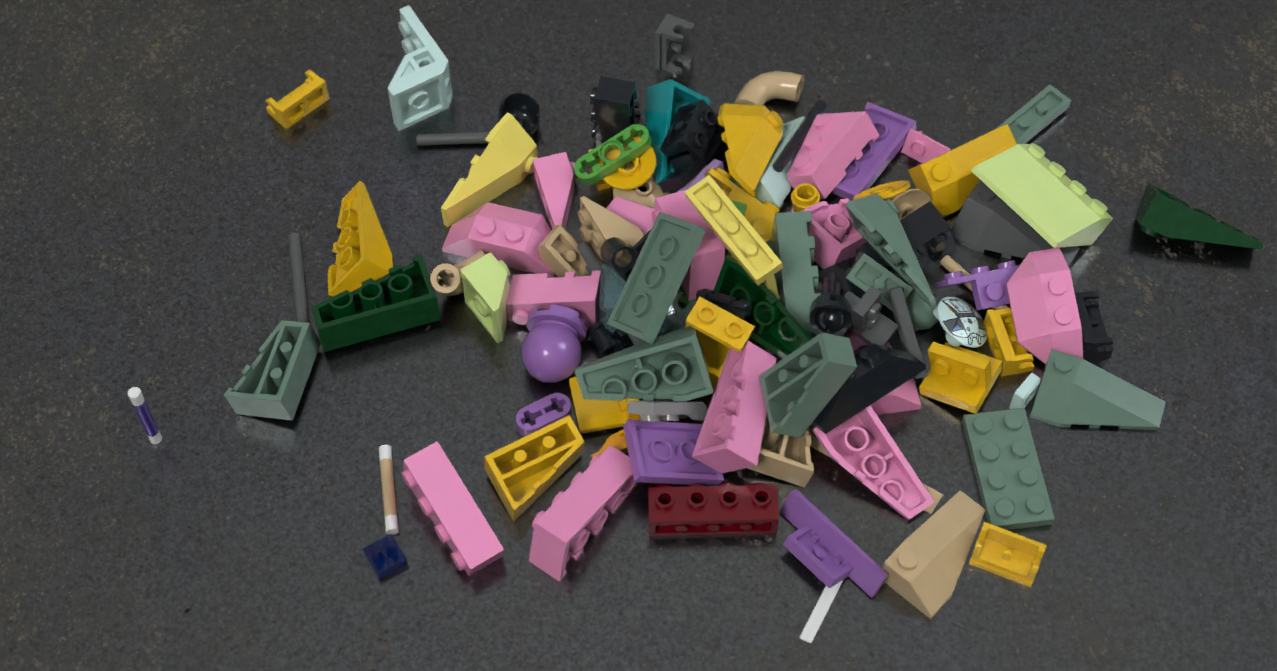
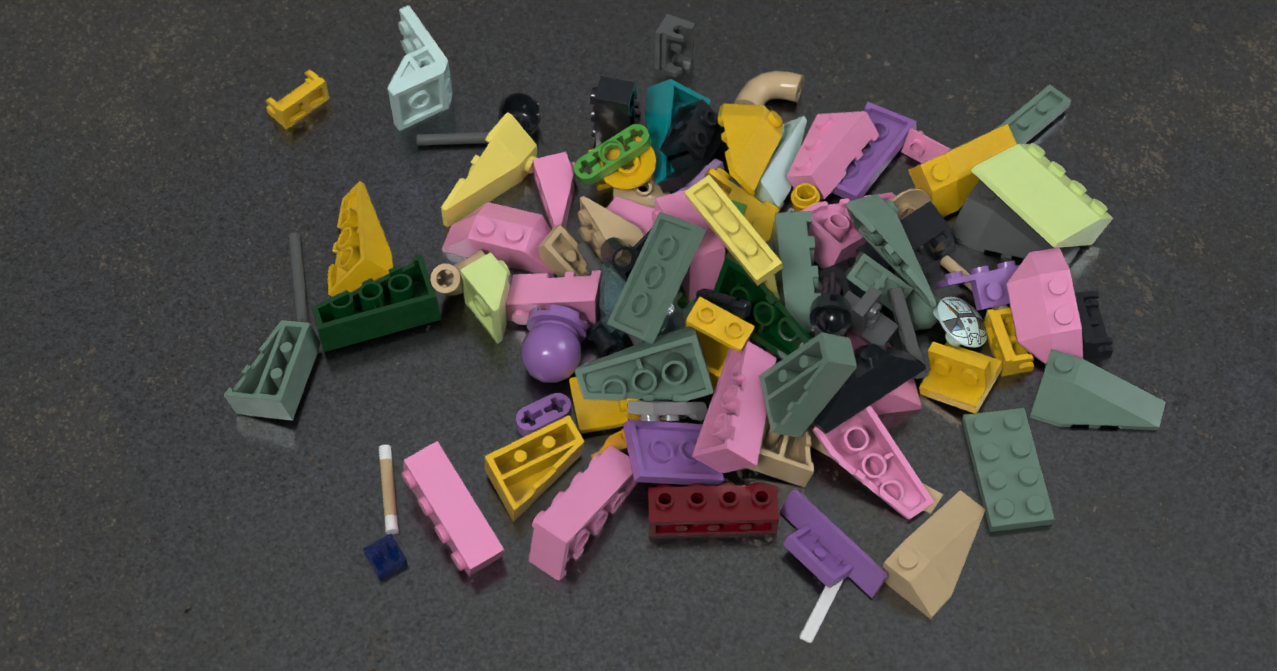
bar [128,387,162,444] -> none
black bar [773,100,827,172] -> none
yellow dish [853,180,911,201] -> none
yellow hinge [969,522,1047,587] -> none
light aqua tile [1009,373,1041,409] -> none
dark green wedge [1136,183,1264,249] -> none

